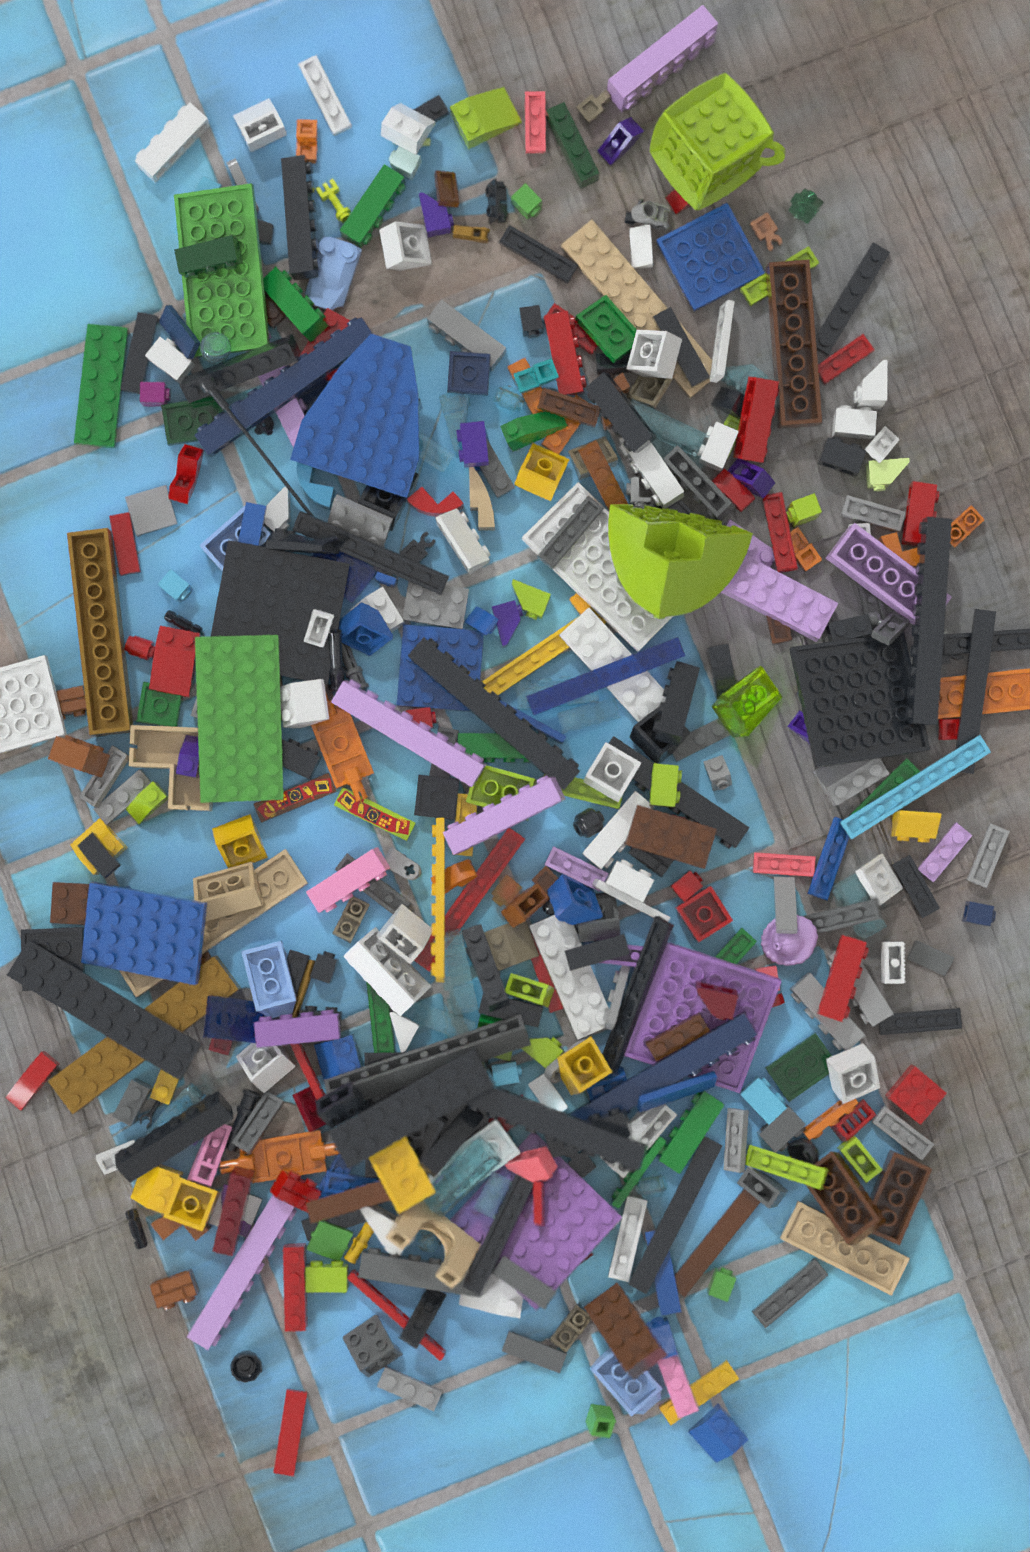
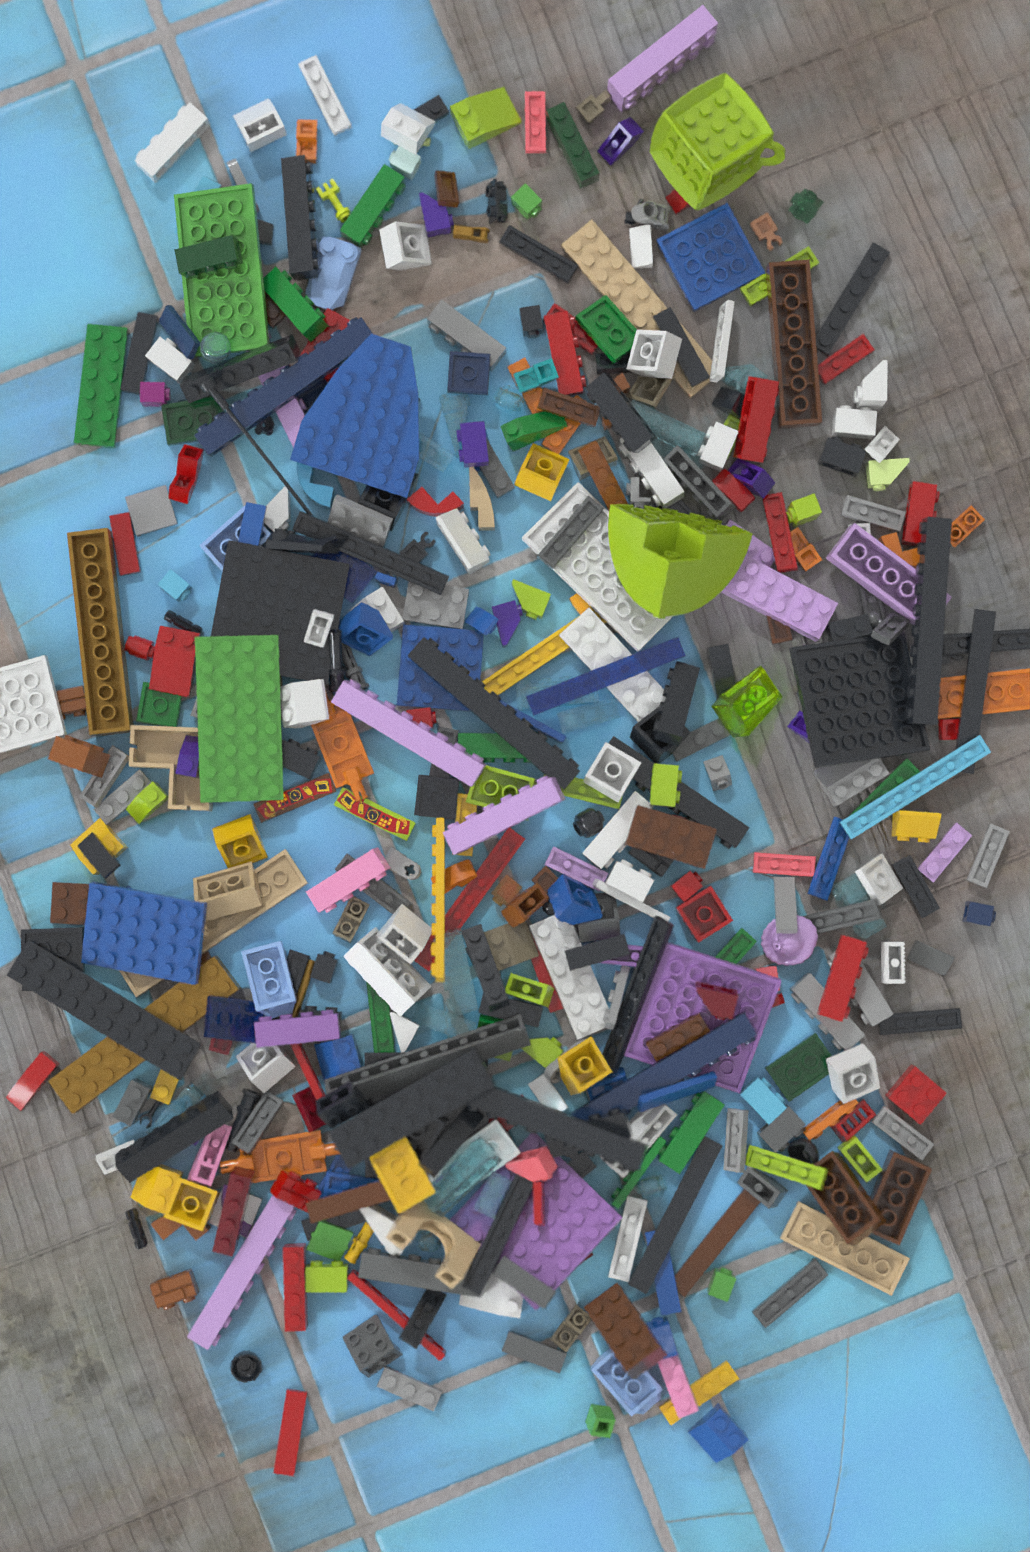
medium azure brick [491,1060,523,1086] -> none

